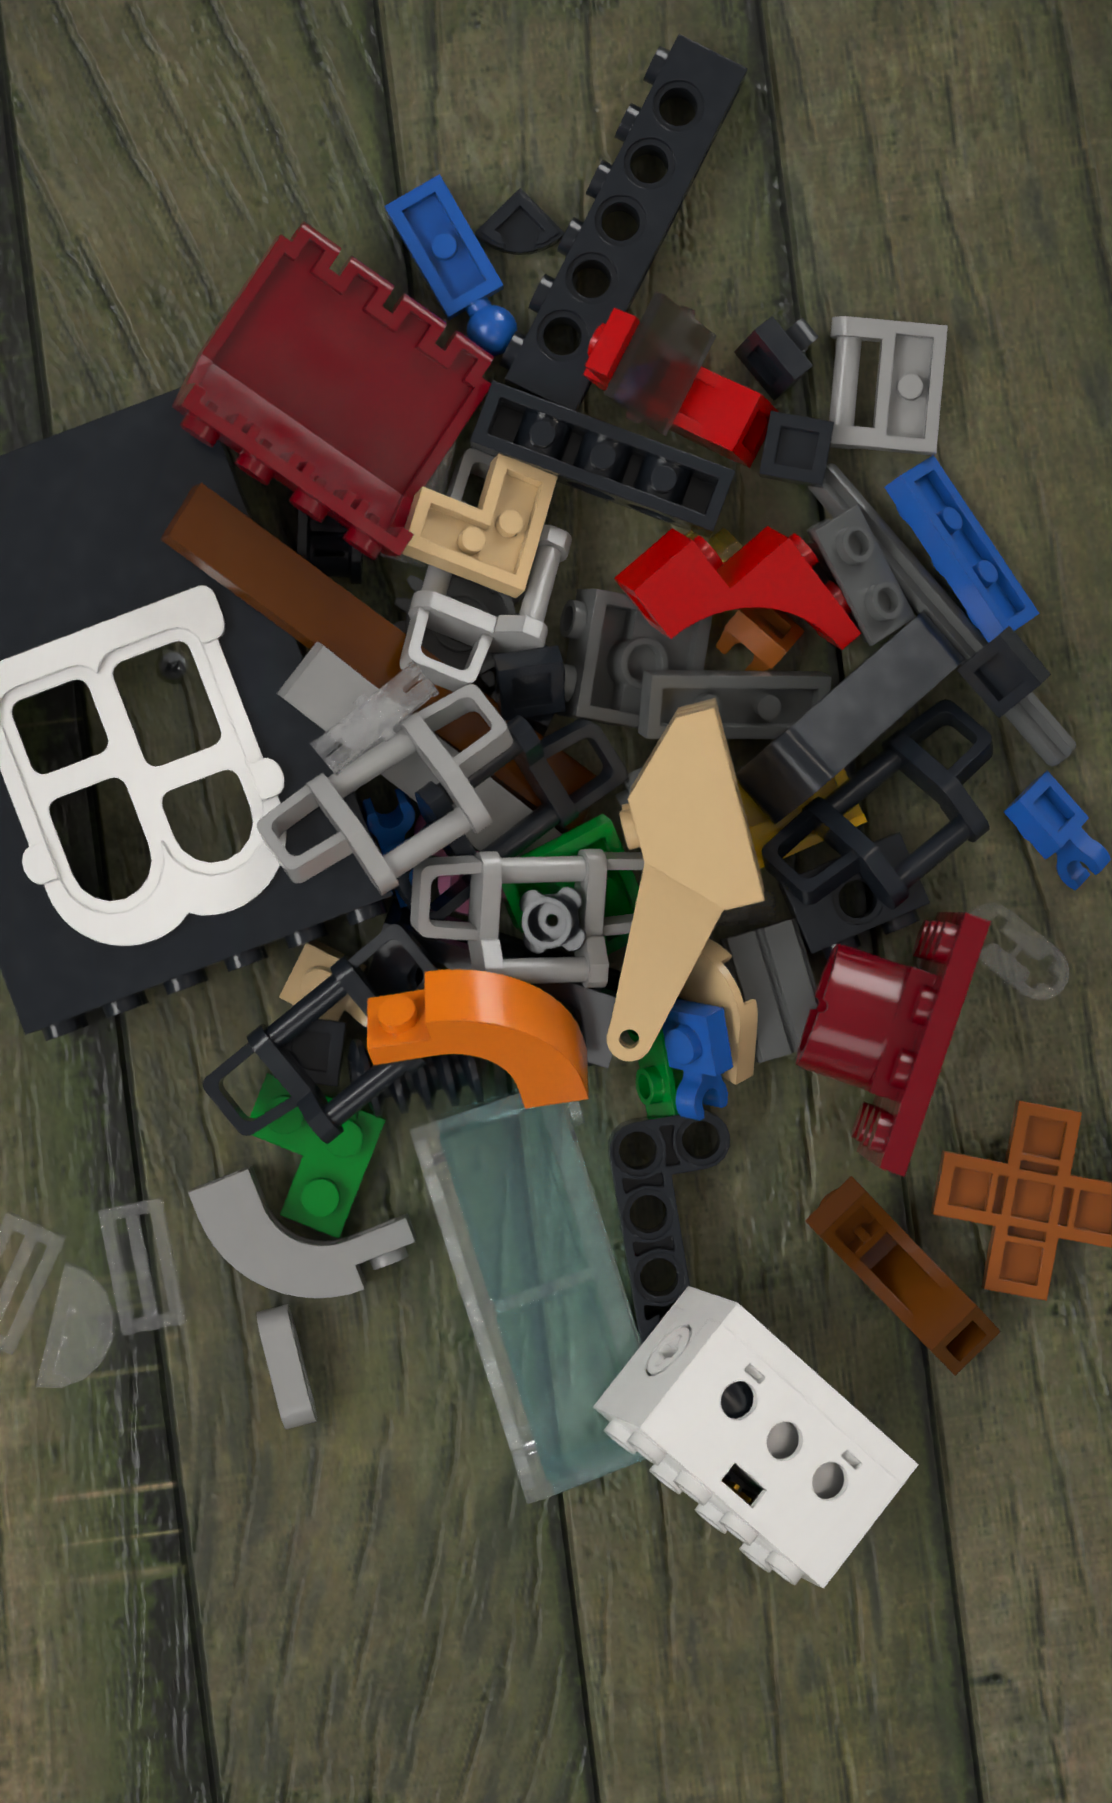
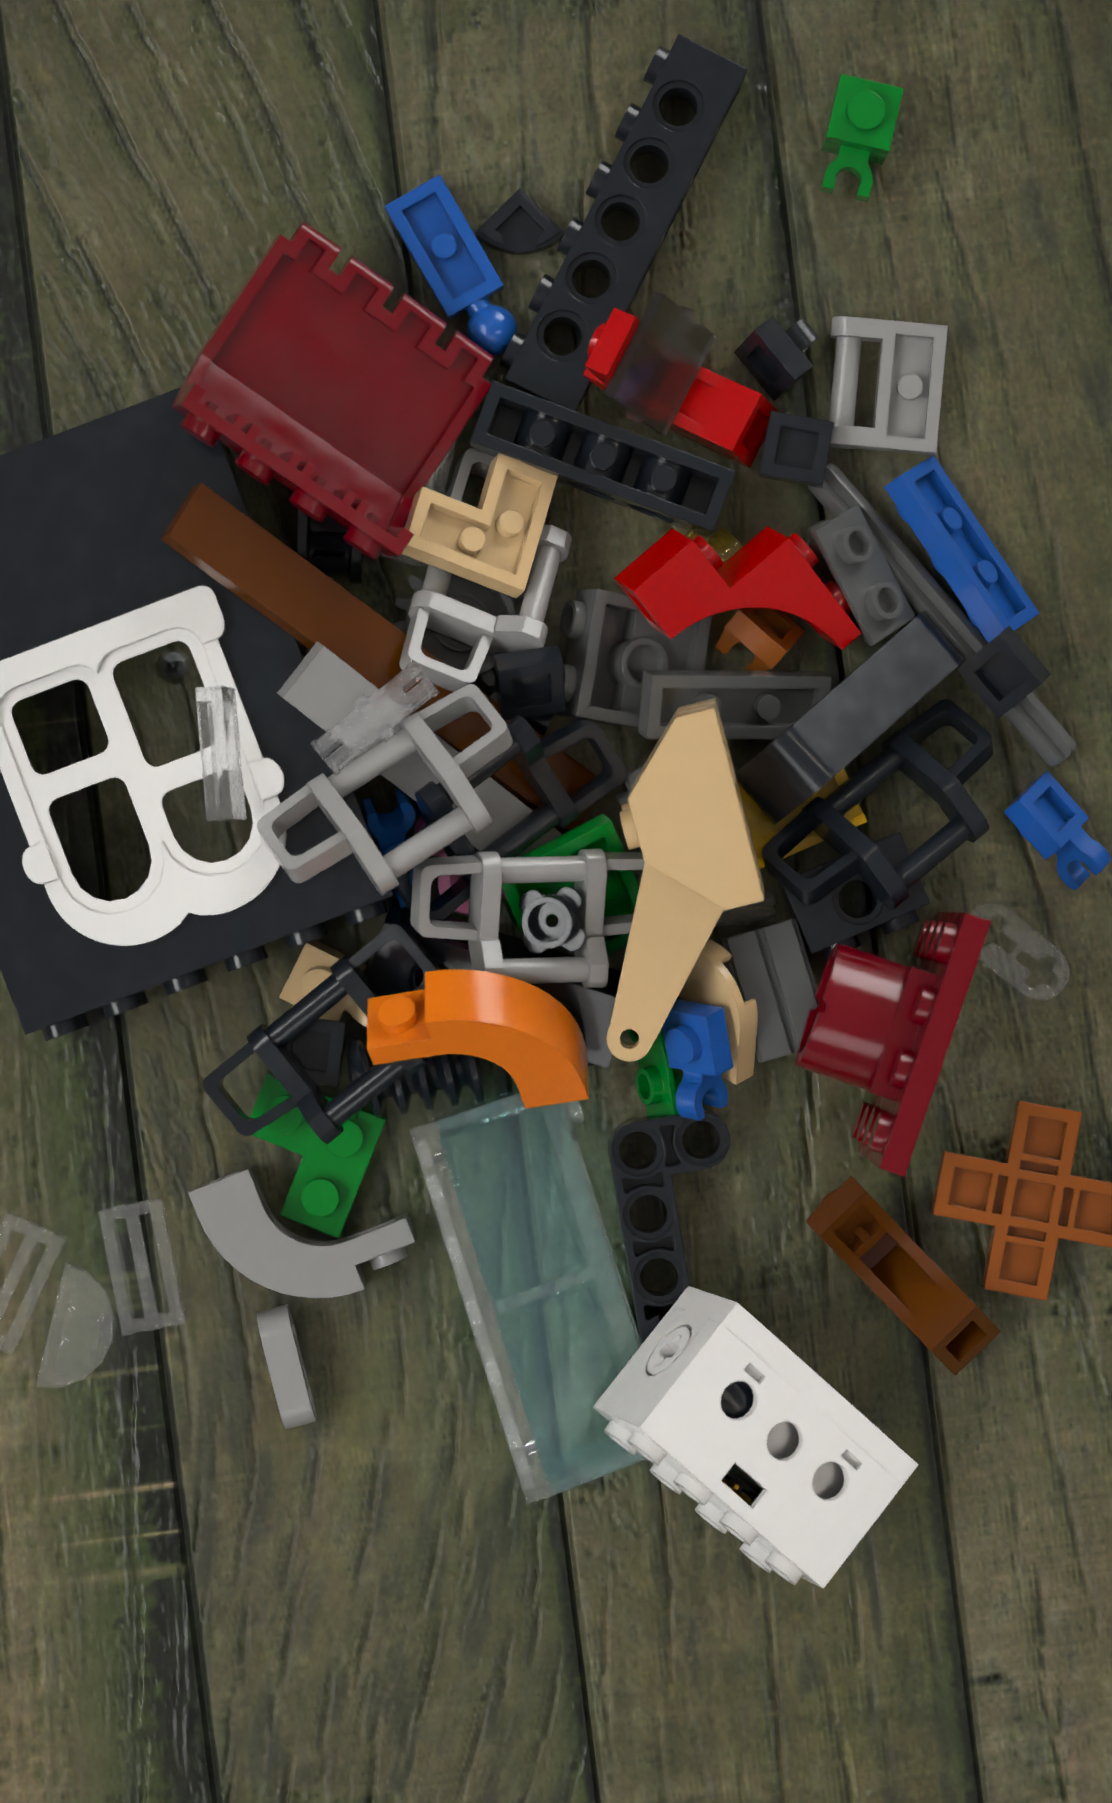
none -> clear tile [195,686,246,822]
none -> green brick [820,73,904,202]

